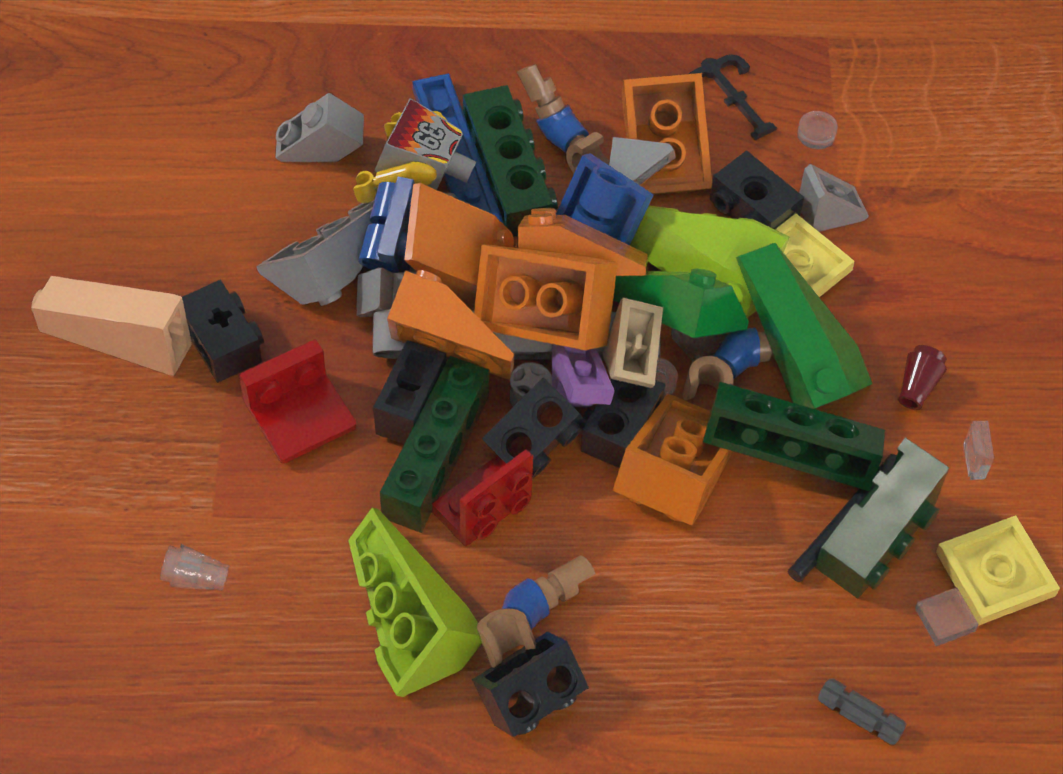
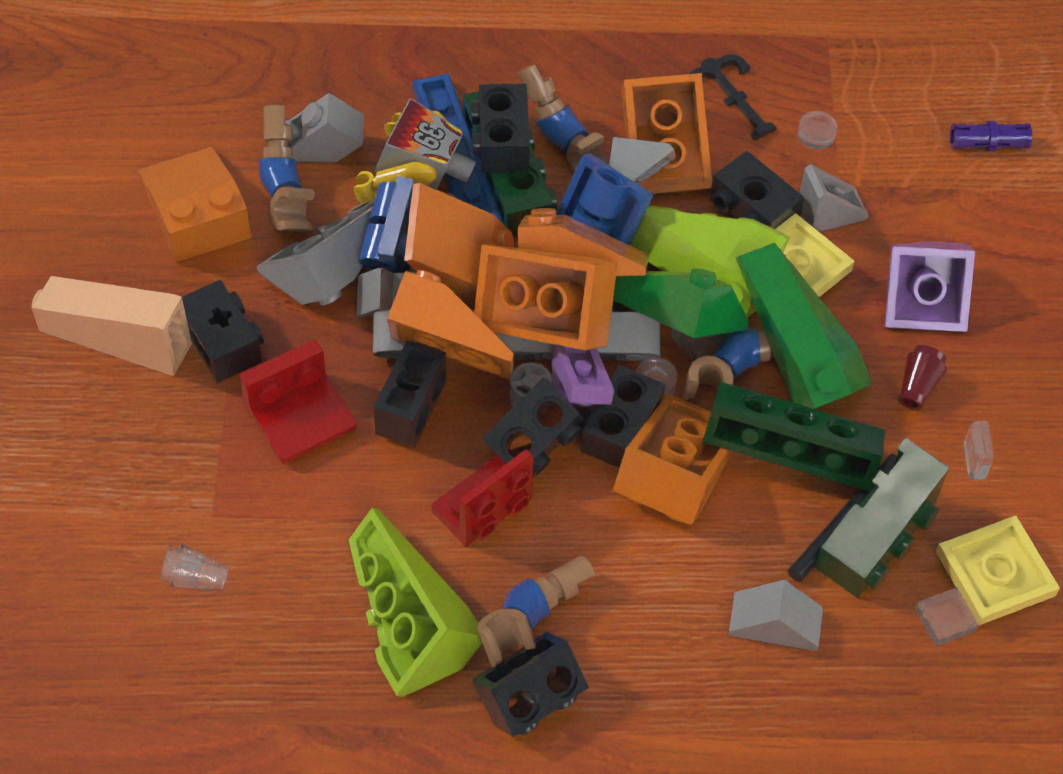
dark green brick [380,356,489,533] -> none
tan slope [602,298,663,388] -> none
dark grey axle [818,678,906,745] -> none
none -> orange slope [137,147,252,263]
none -> medium nougat piece [259,105,315,232]
none -> black brick [471,84,530,172]
none -> light grey slope [728,579,823,651]
none -> medium lavender slope [884,241,975,332]
none -> dark purple pin [950,121,1032,152]

